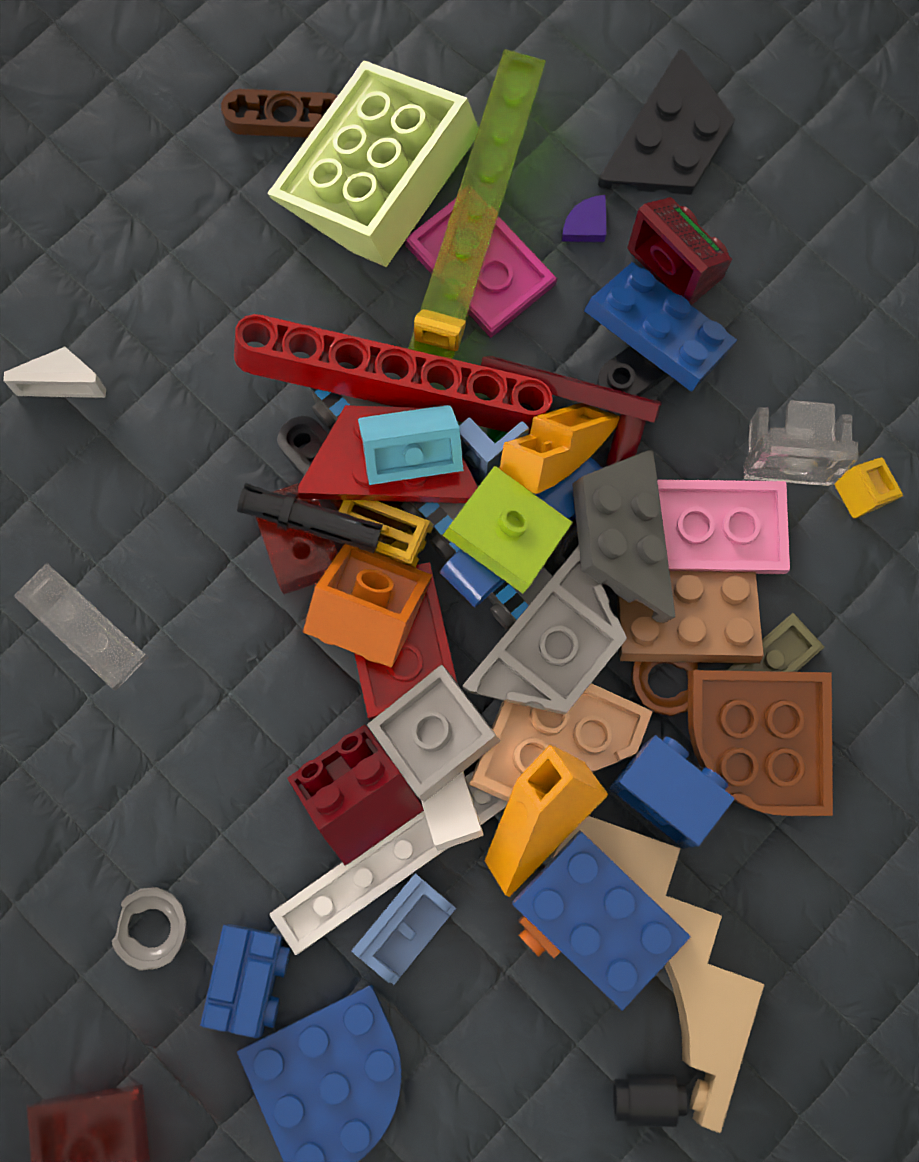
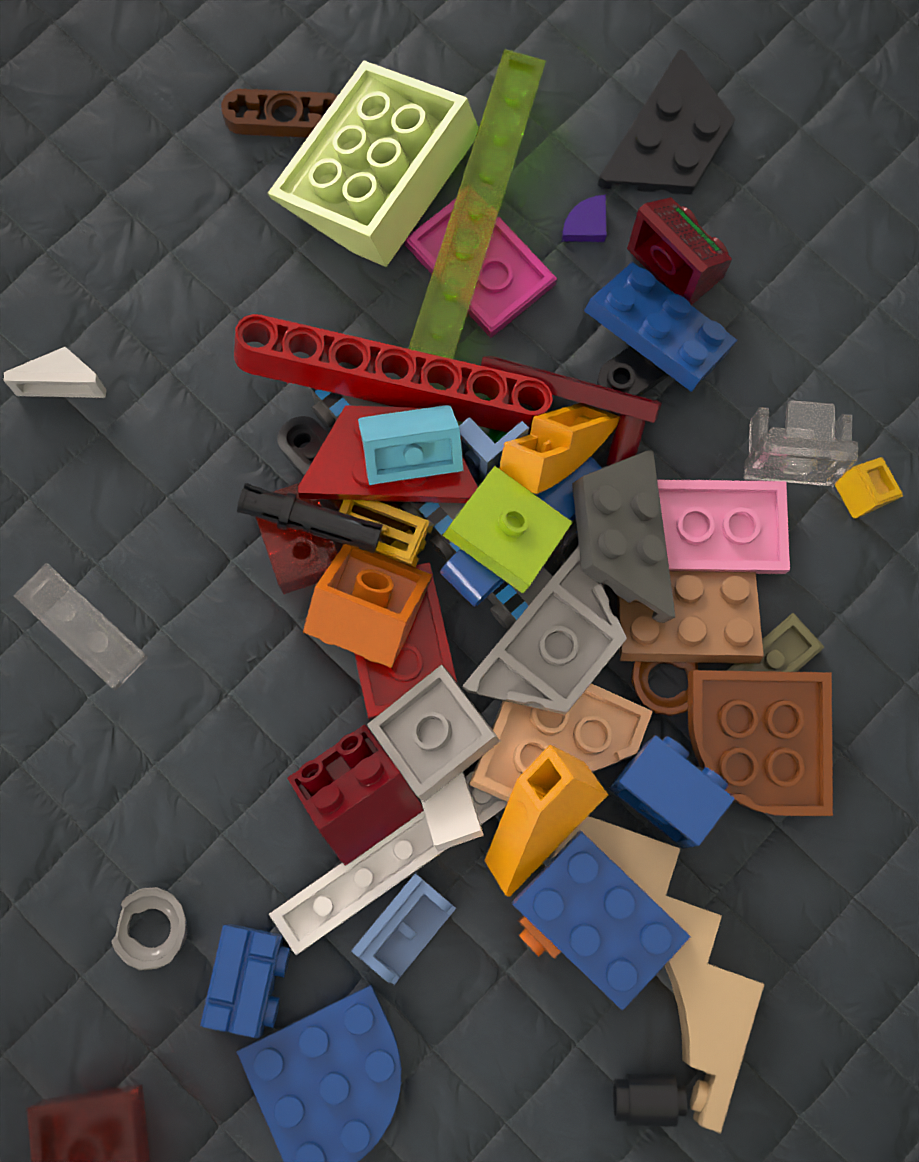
yellow slope [414,309,466,352] -> none

